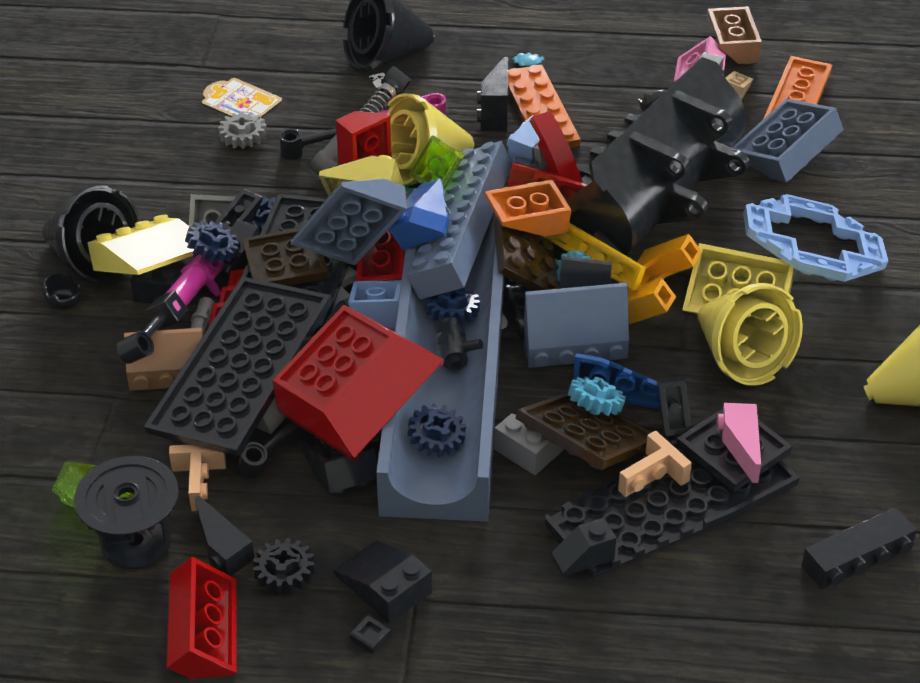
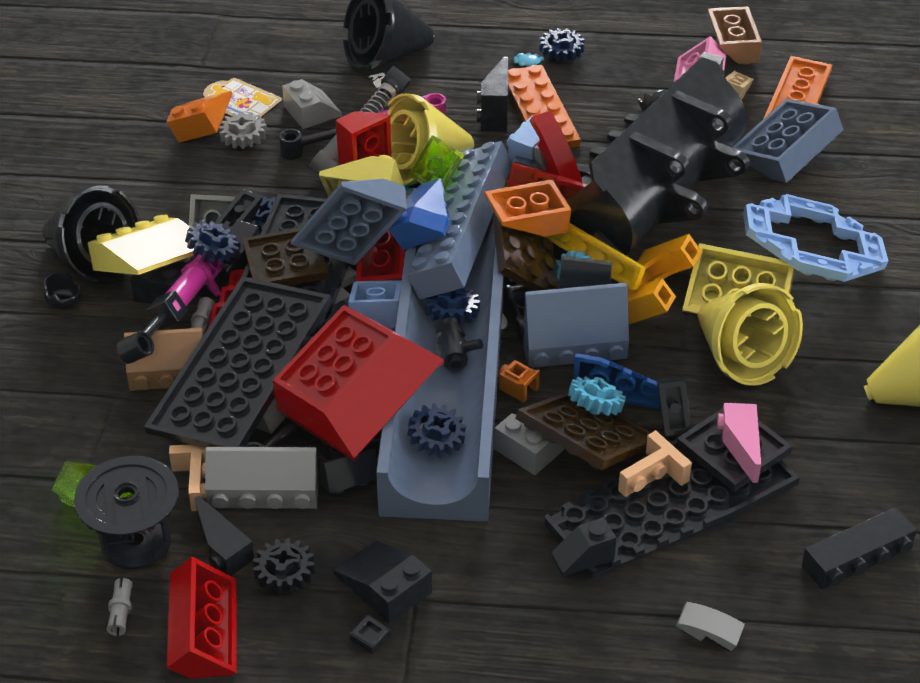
none -> light grey pin [107,578,133,636]
none -> orange slope [166,90,233,143]
none -> light grey slope [205,447,319,509]
none -> light grey slope [282,79,342,129]
none -> orange window [498,360,540,403]
none -> dark blue gear [539,28,584,62]
none -> light grey slope [676,602,745,651]

